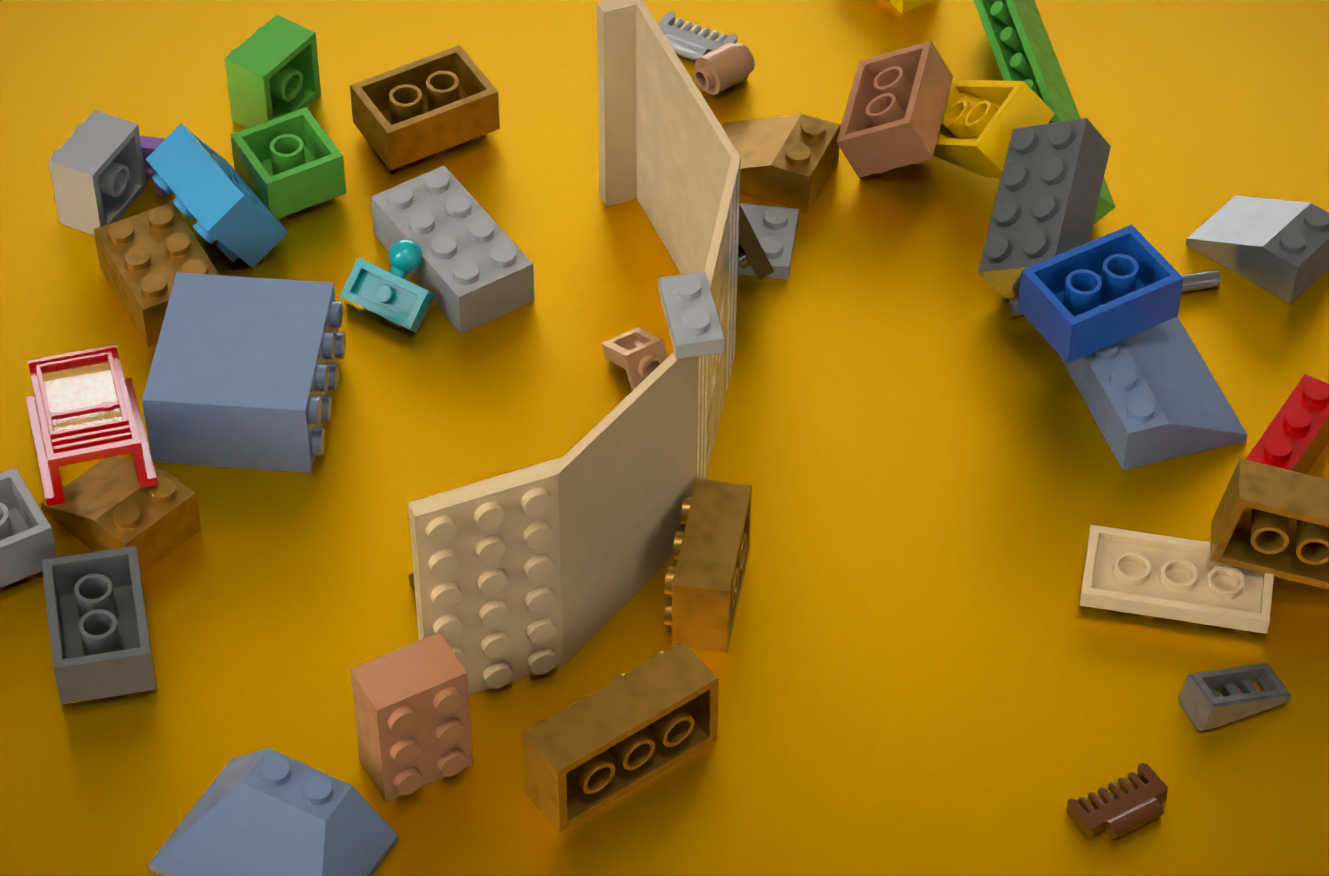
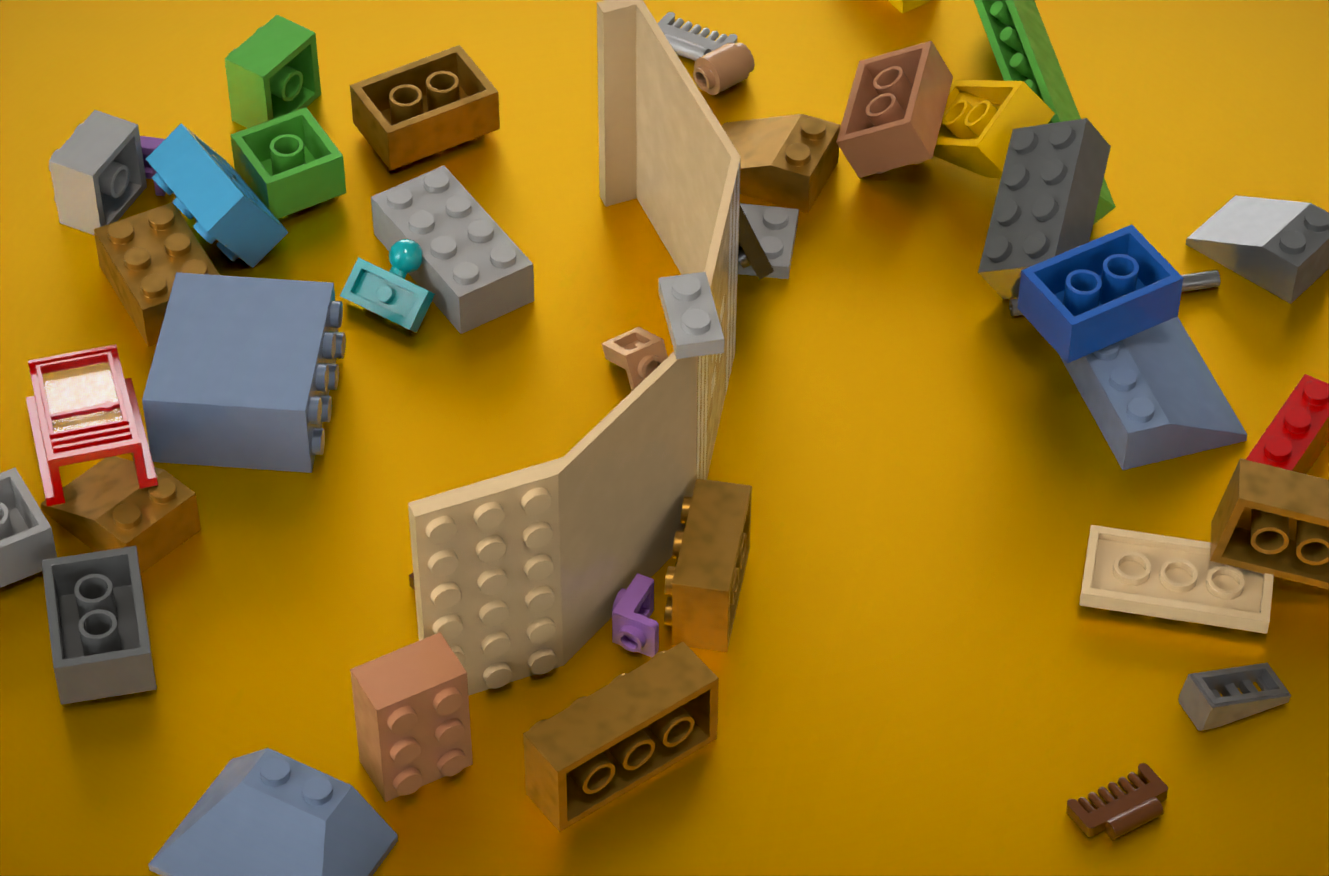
none -> medium lavender bracket [612,573,659,657]

